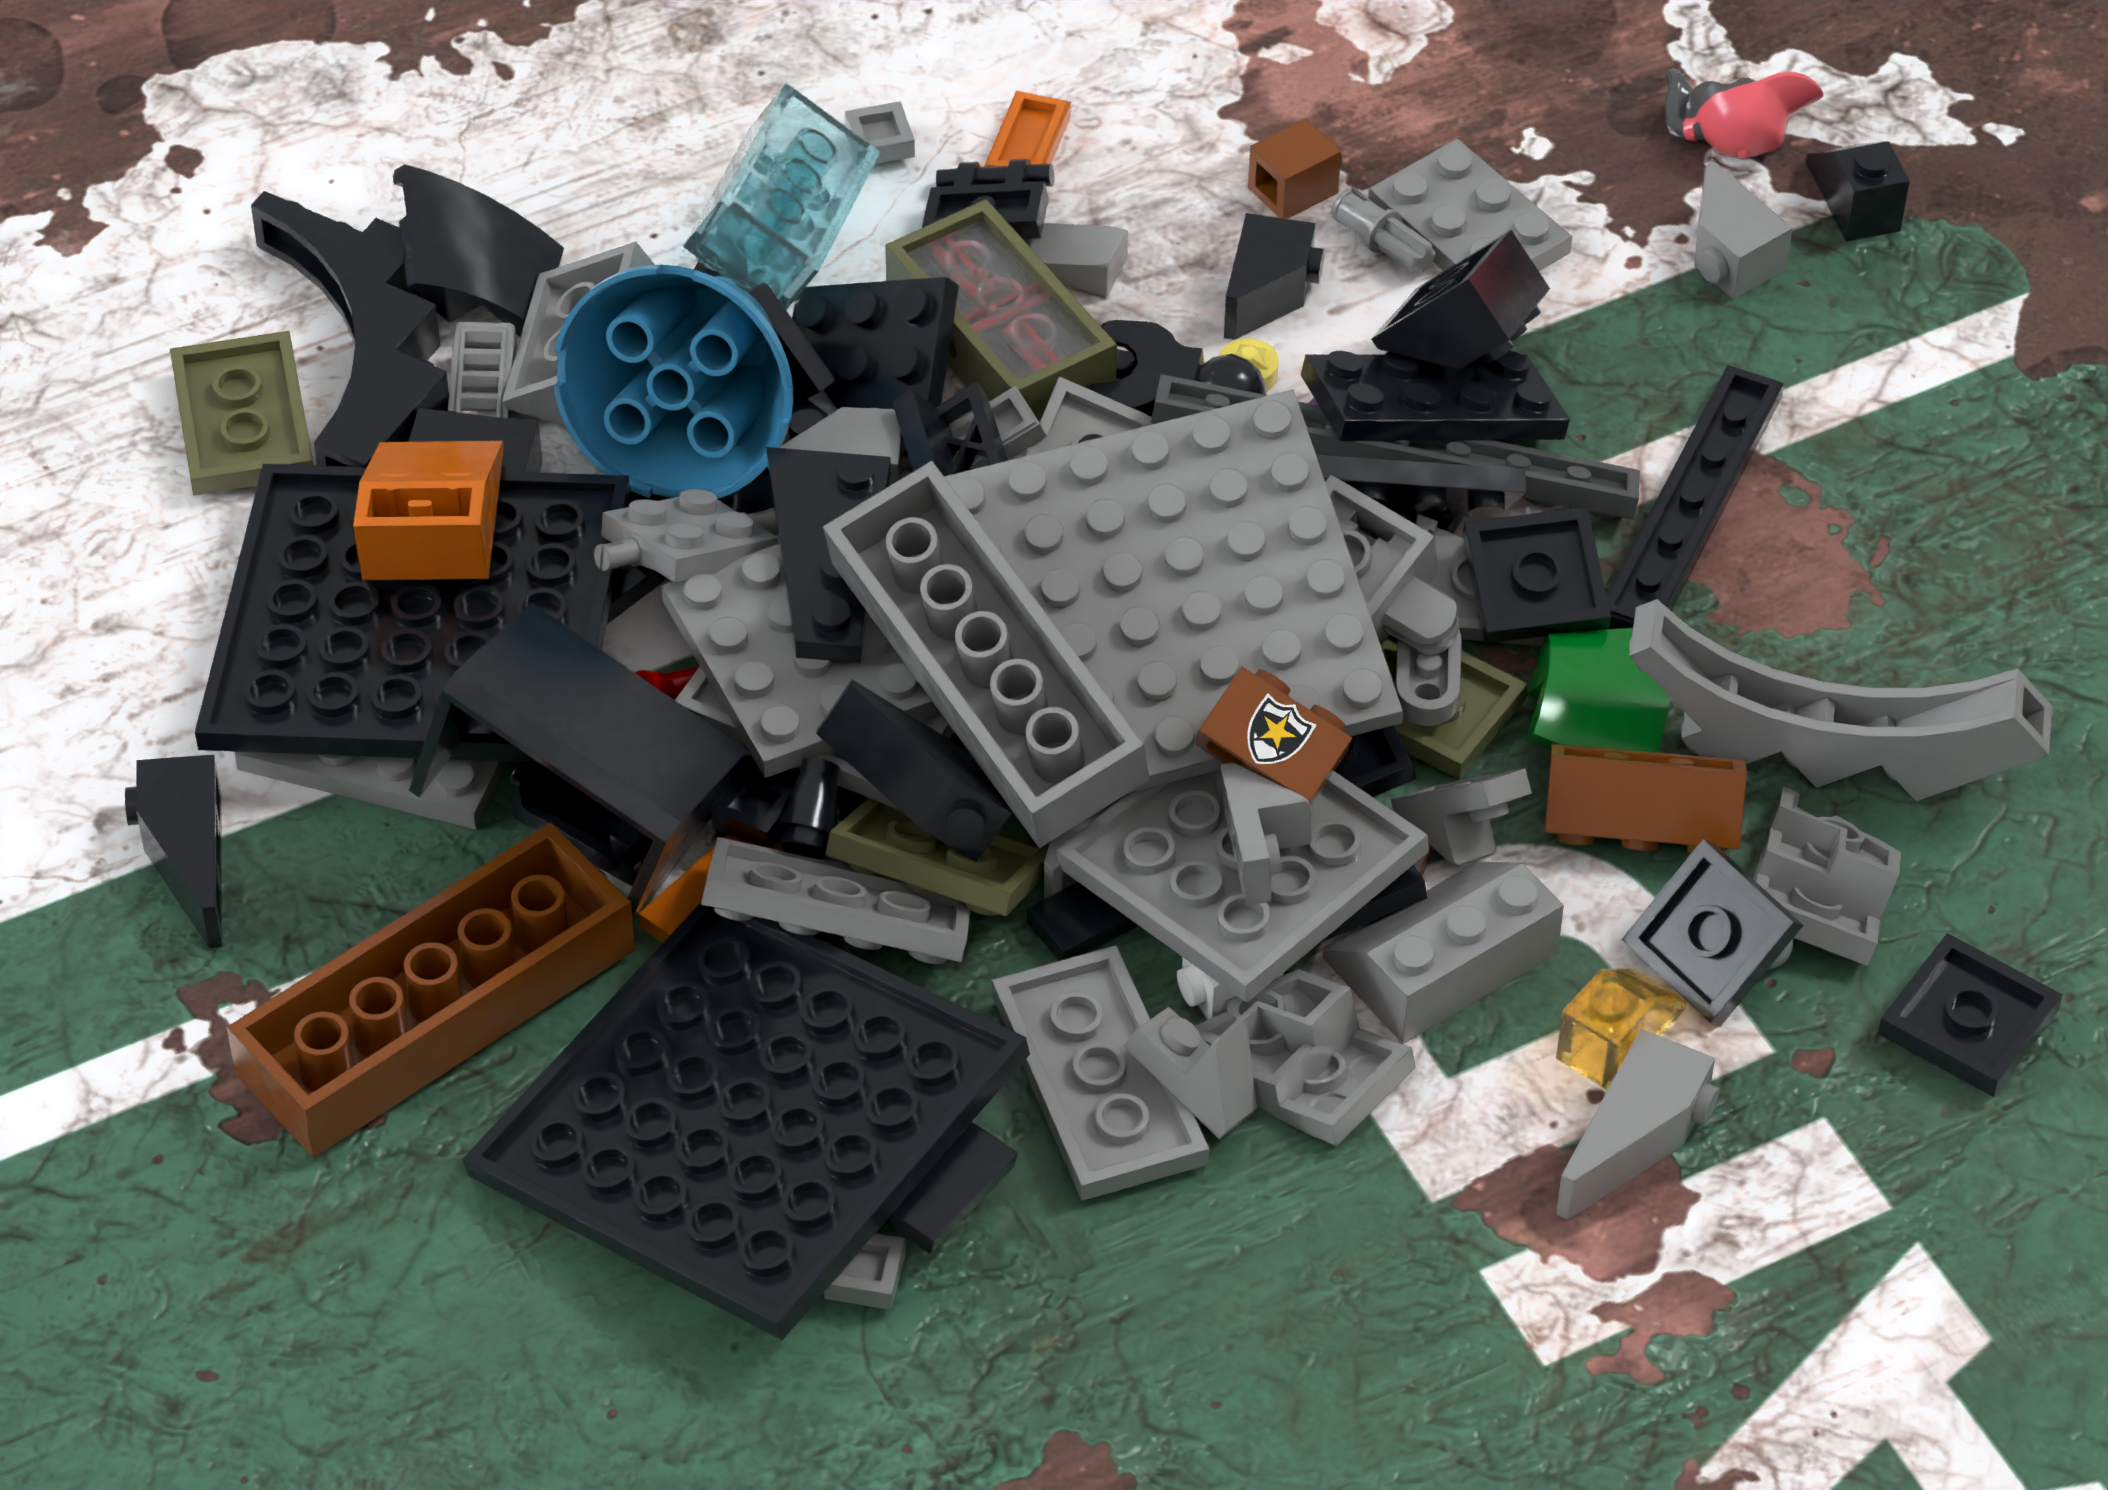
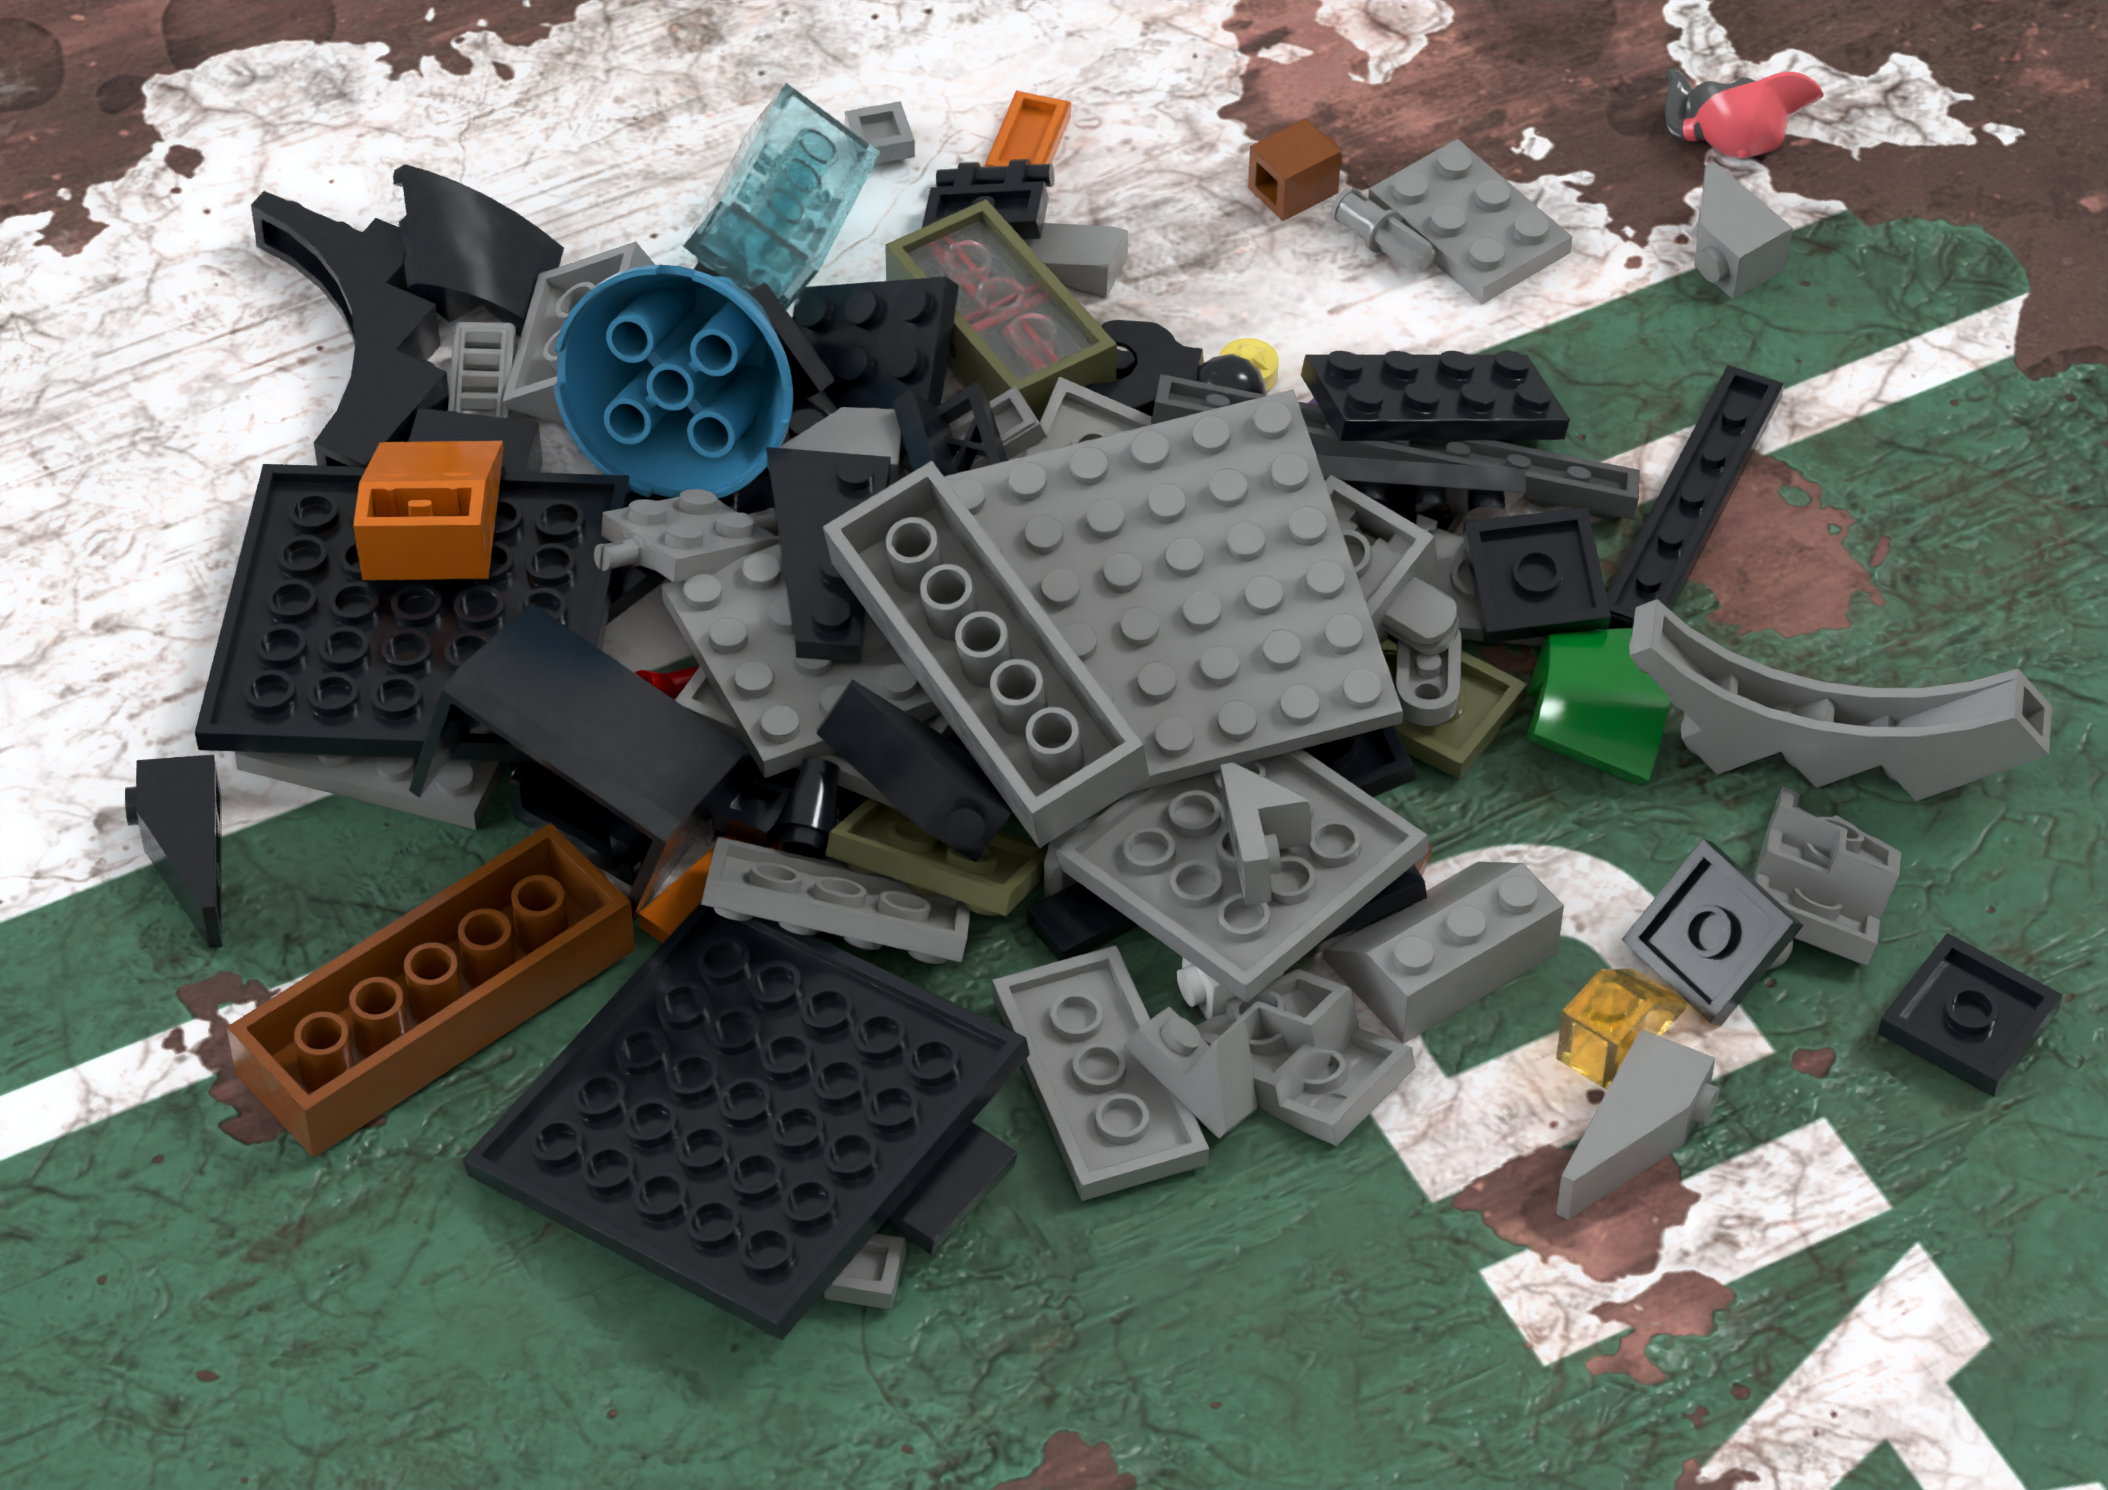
olive plate [170,330,314,496] -> none
dark orange brick [1195,666,1352,806] -> none
black slope [1224,213,1325,340] -> none
black slope [1371,230,1550,369] -> none
light grey slope [1390,768,1532,865] -> none
dark orange brick [1545,743,1747,853] -> none
black slope [1805,141,1910,242] -> none

